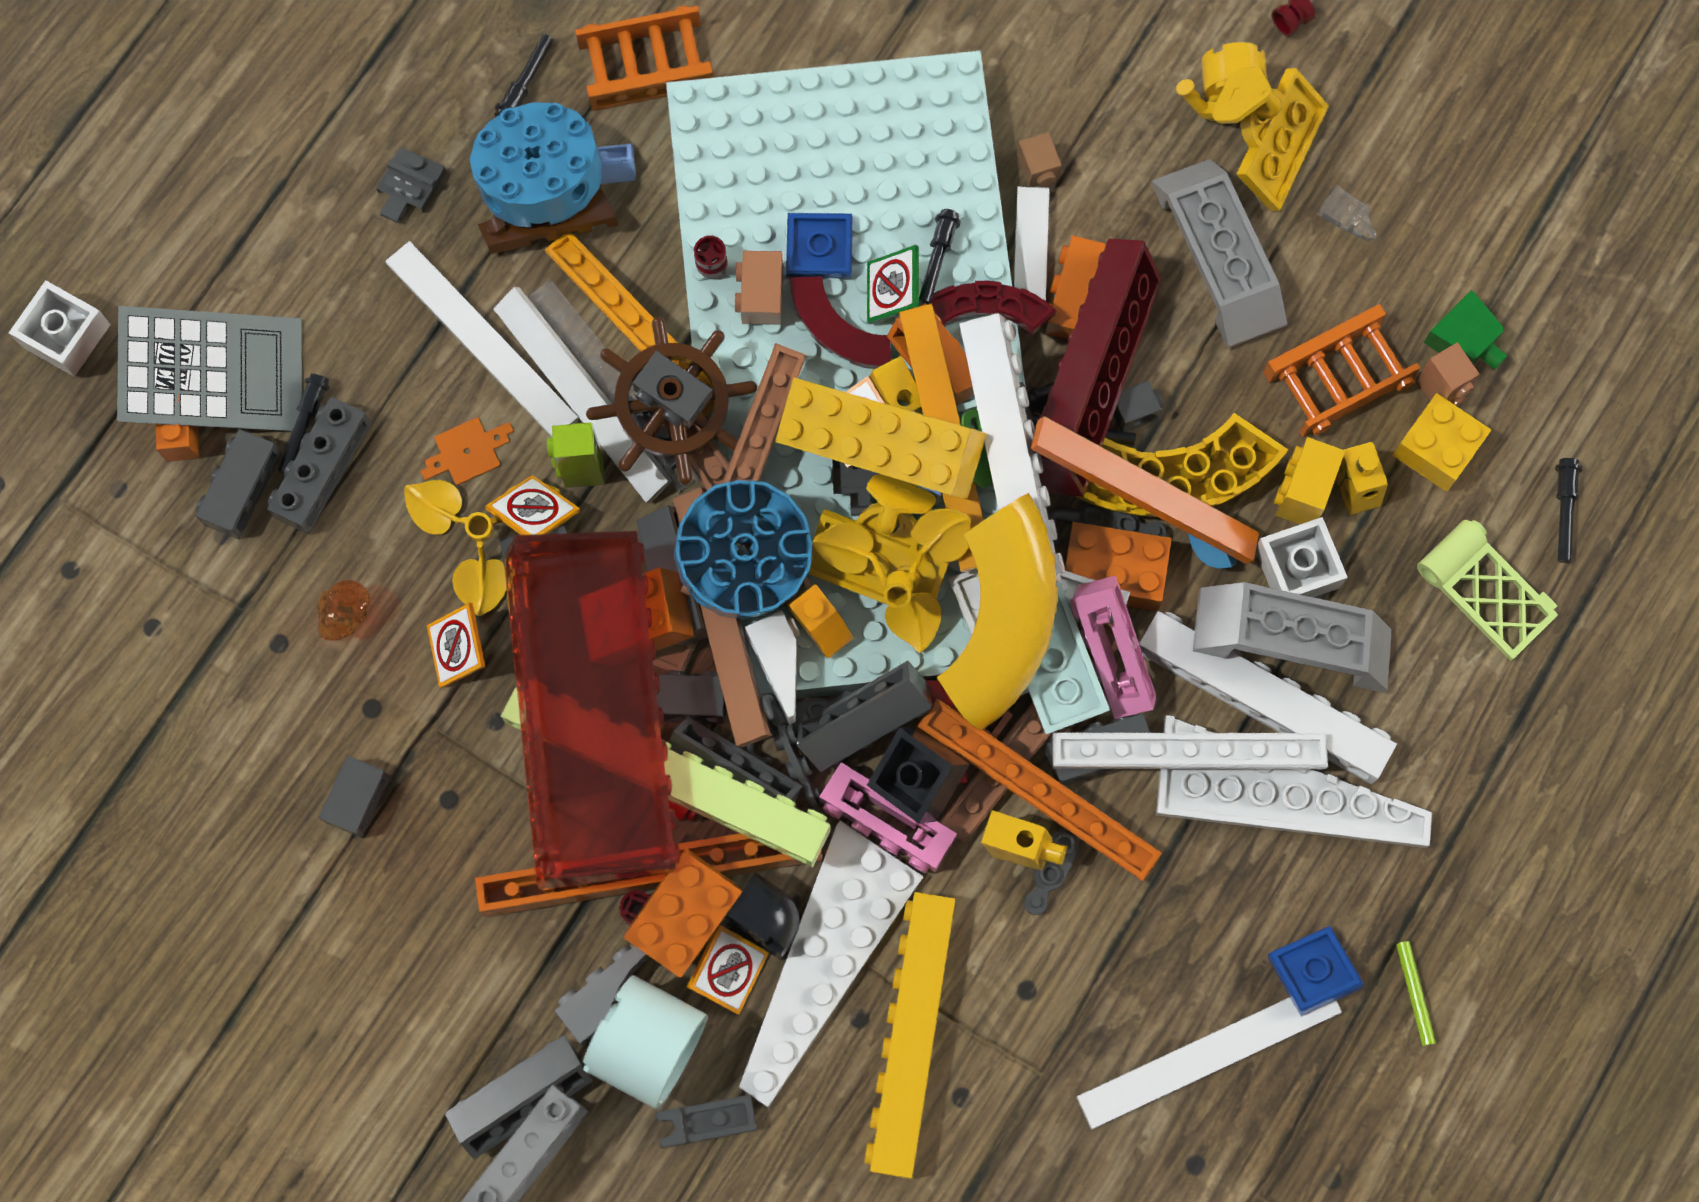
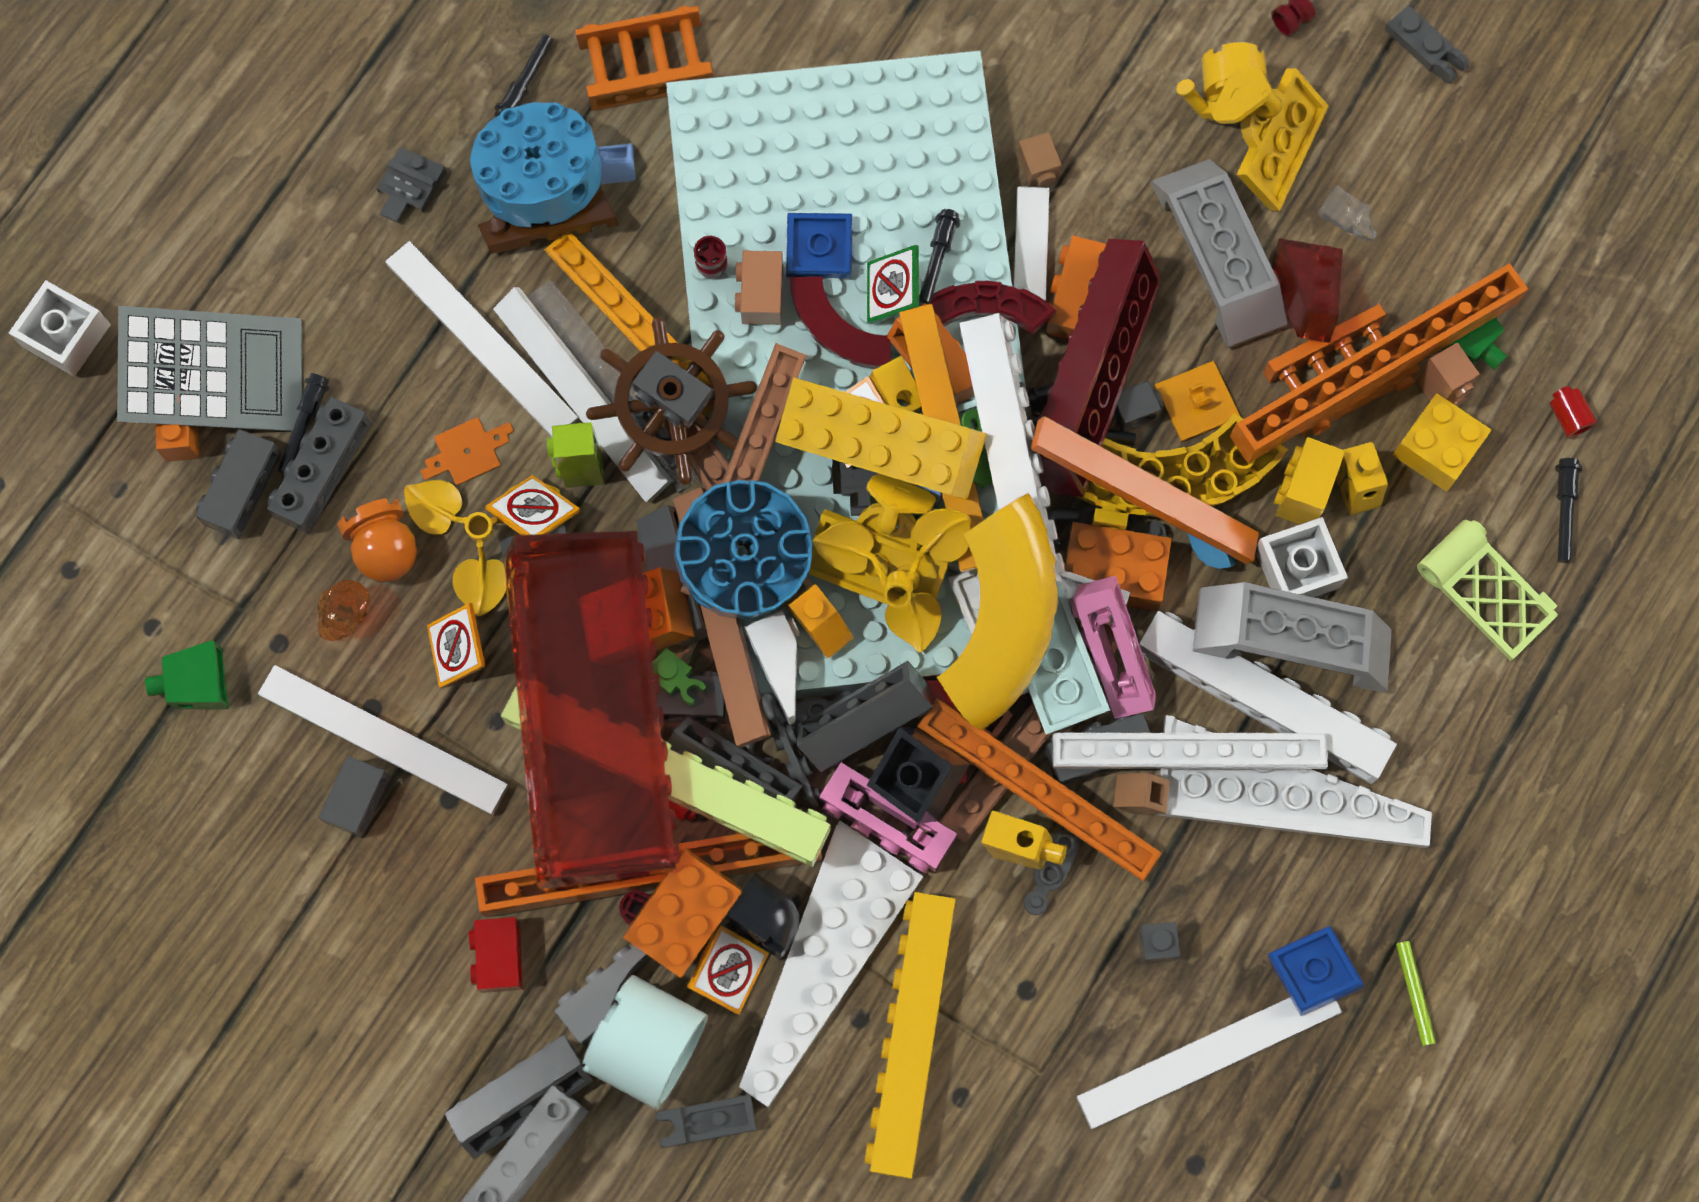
none -> green torso [145,640,229,710]
none -> white tile [258,665,509,816]
none -> orange tile [337,498,418,583]
none -> red brick [469,917,523,993]
none -> bright green plate [644,647,706,707]
none -> yellow plate [1091,506,1129,530]
none -> medium nougat brick [1113,773,1170,814]
none -> dark grey brick [1137,922,1180,964]
none -> light orange piece [1154,361,1241,442]
none -> orange brick [1230,263,1529,463]
none -> clear red wedge [1271,238,1343,343]
none -> dark grey hinge [1385,5,1470,83]
none -> red brick [1549,386,1598,438]

